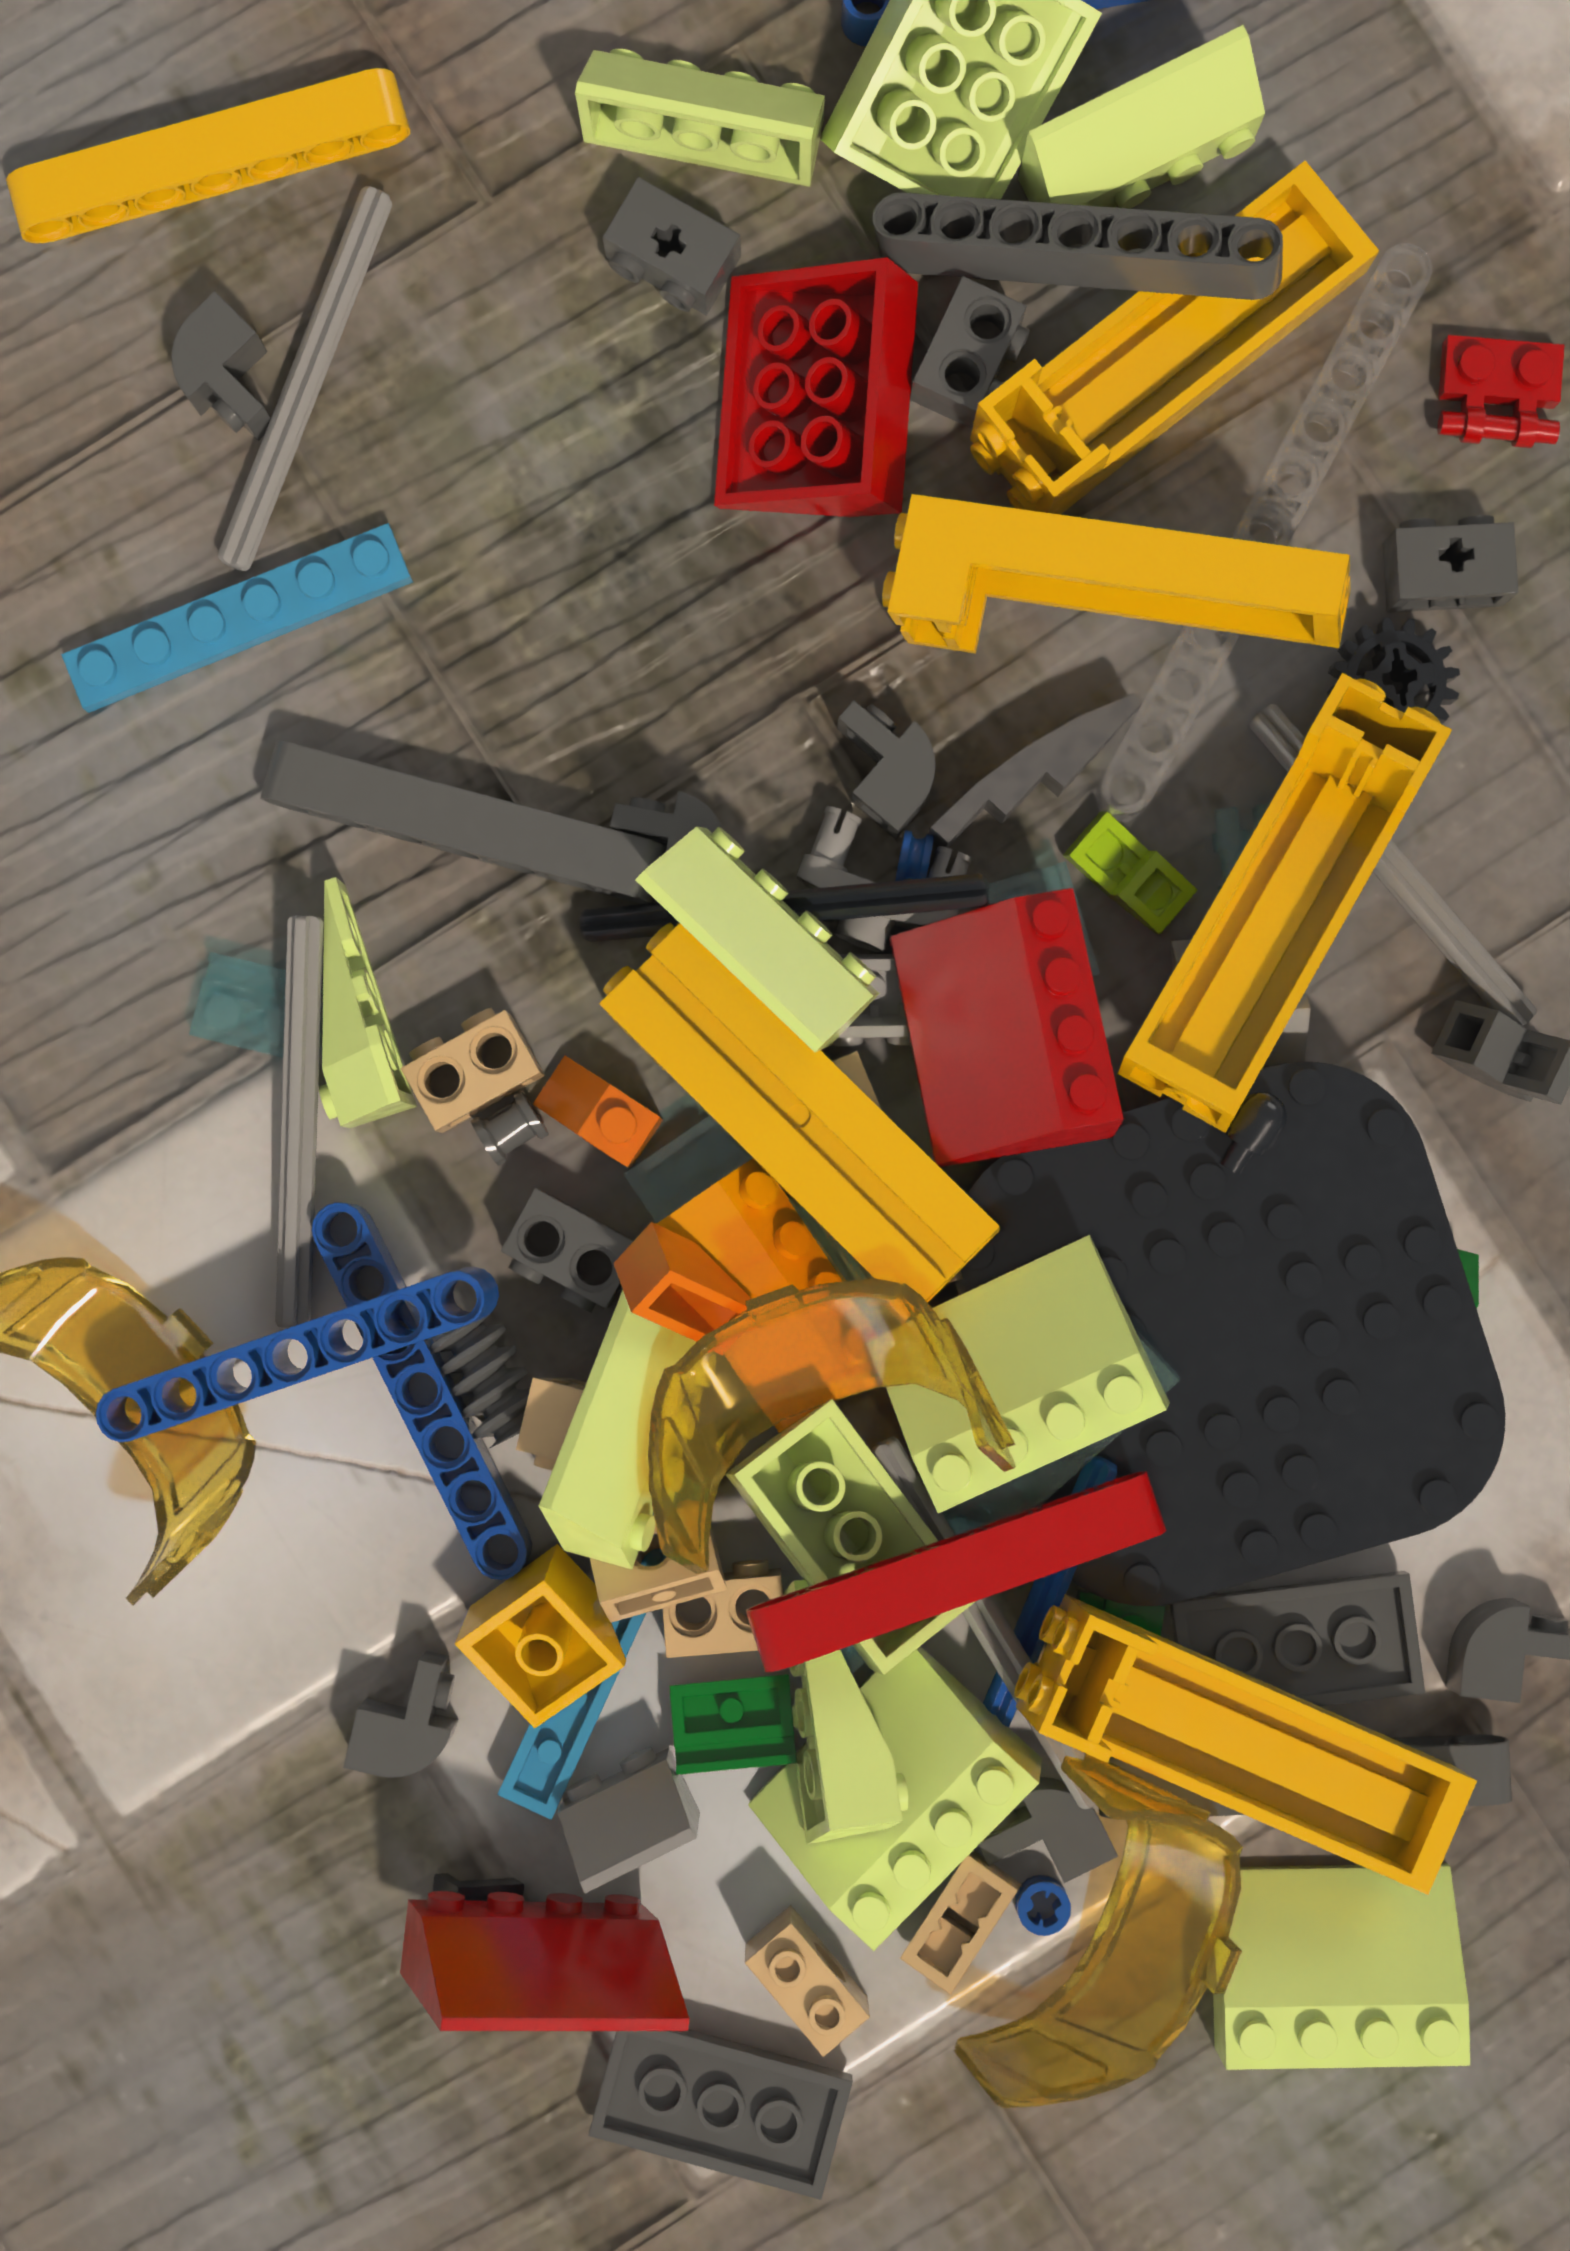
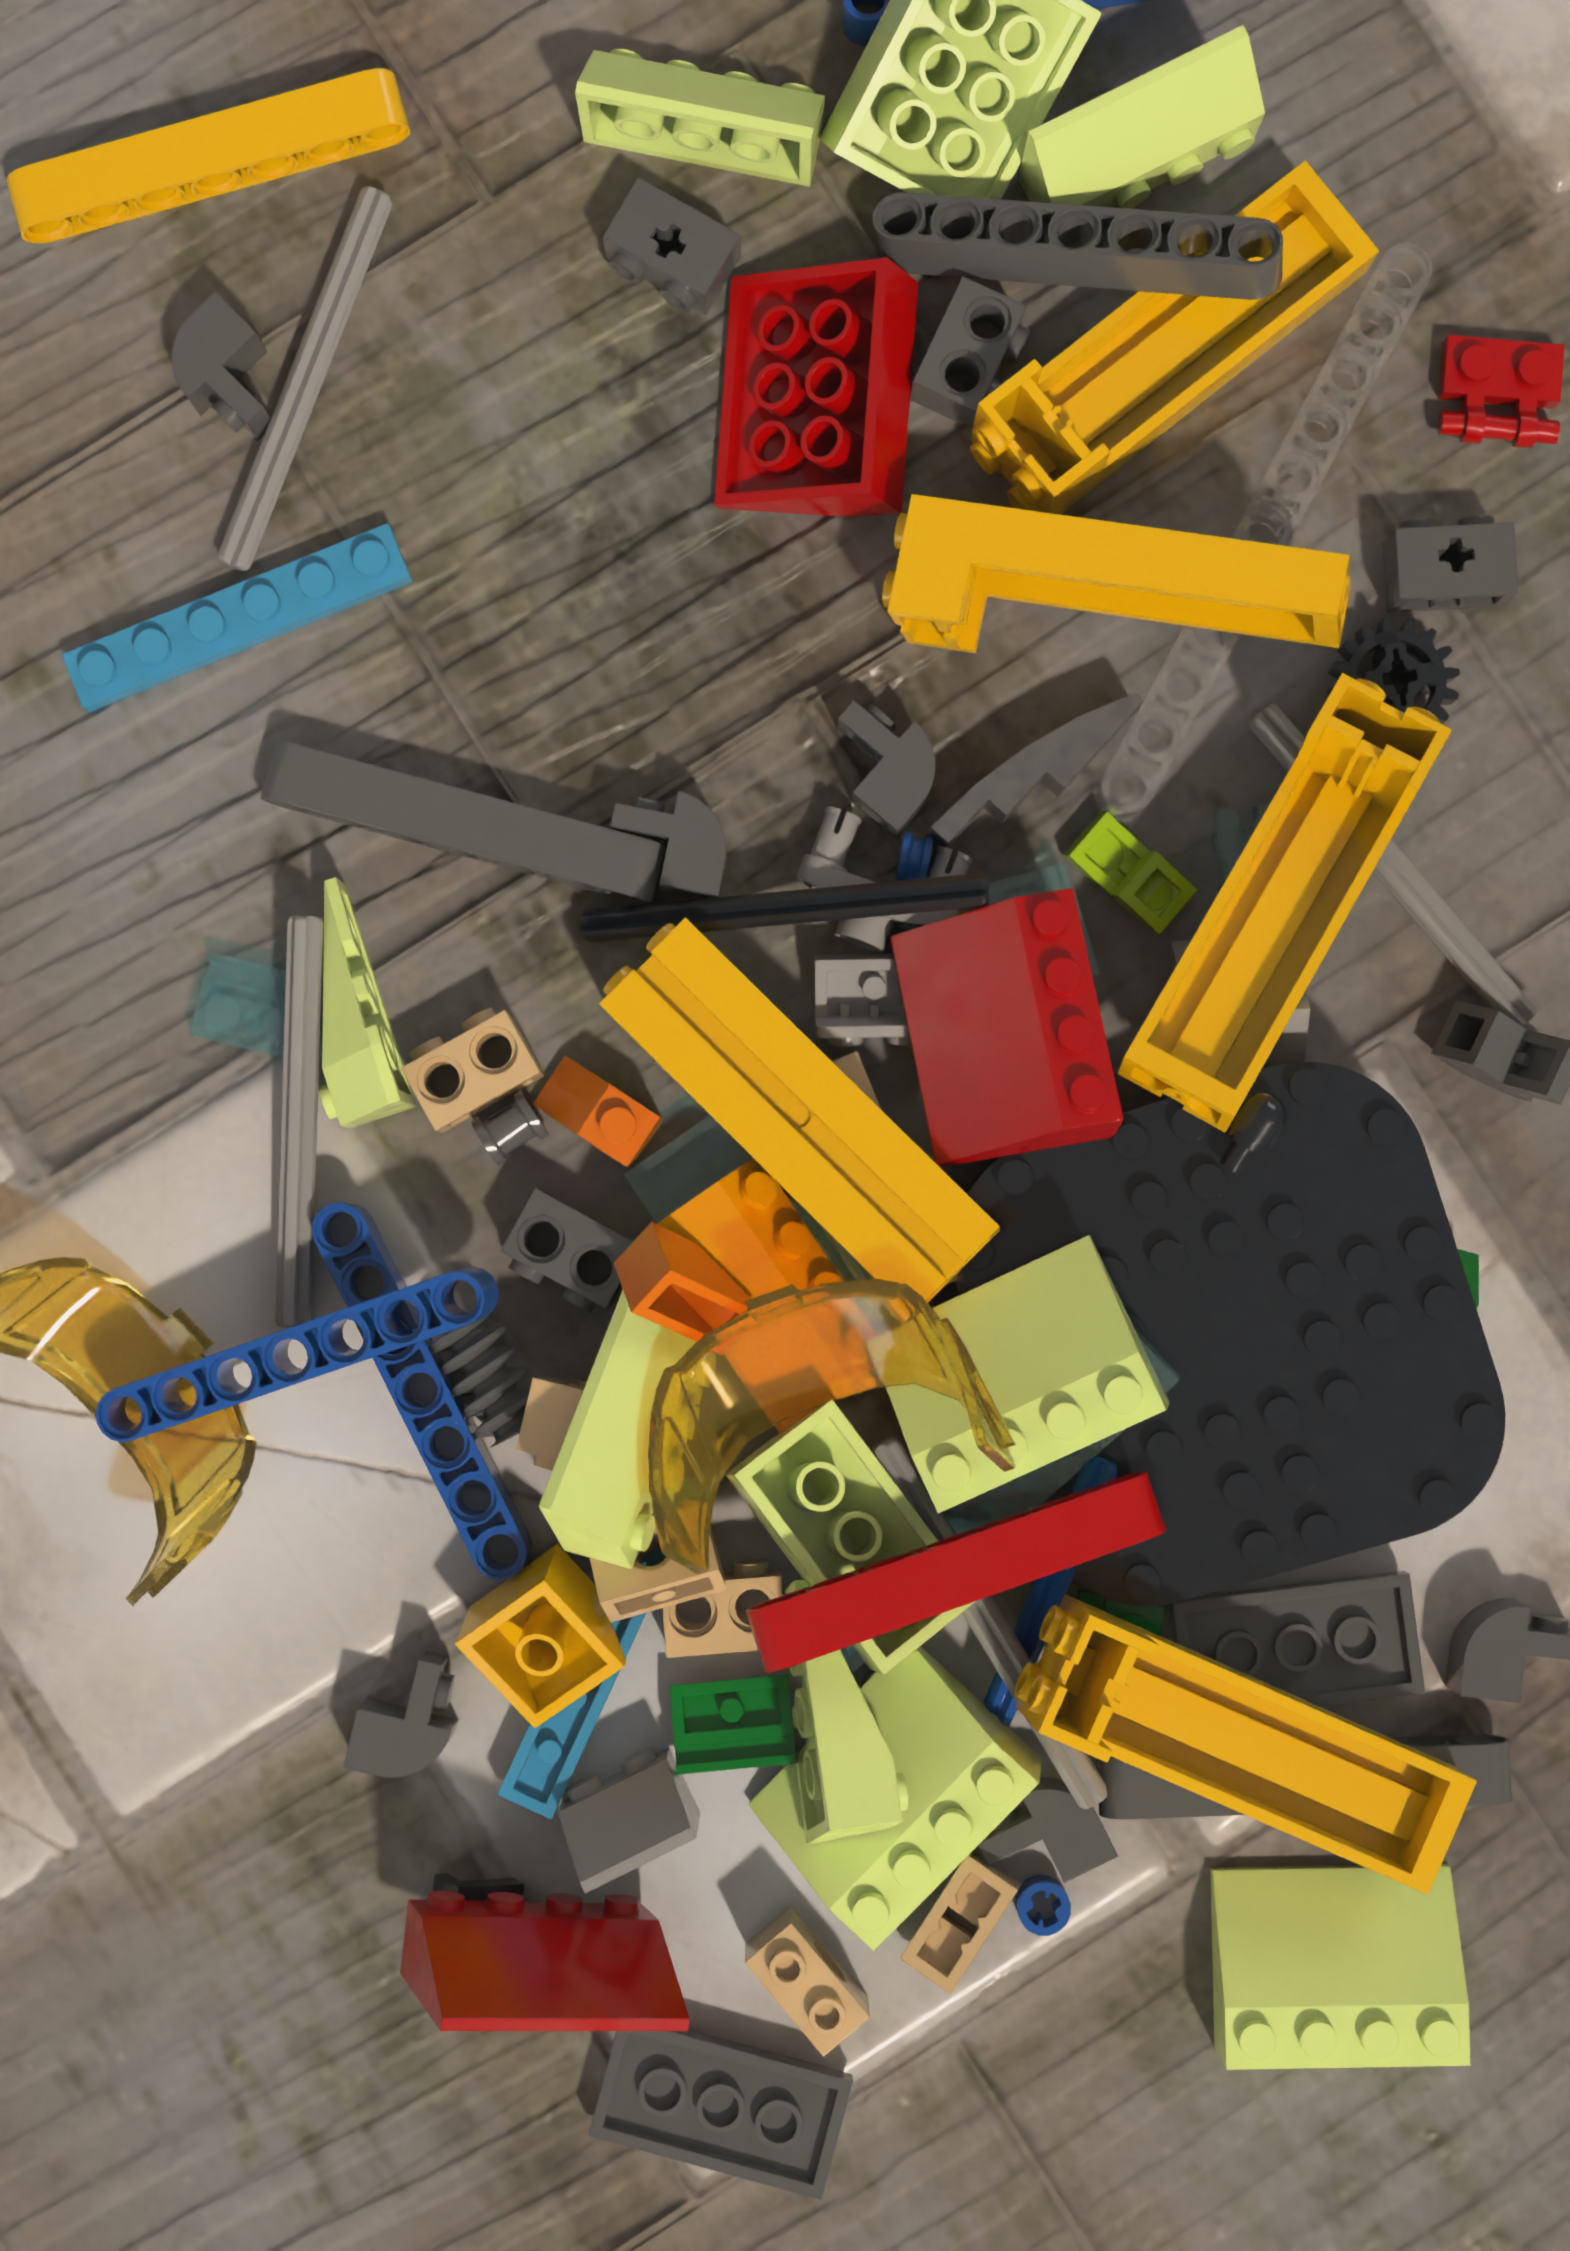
yellowish green slope [635,826,880,1053] -> none
clear yellow piece [954,1754,1243,2108] -> none

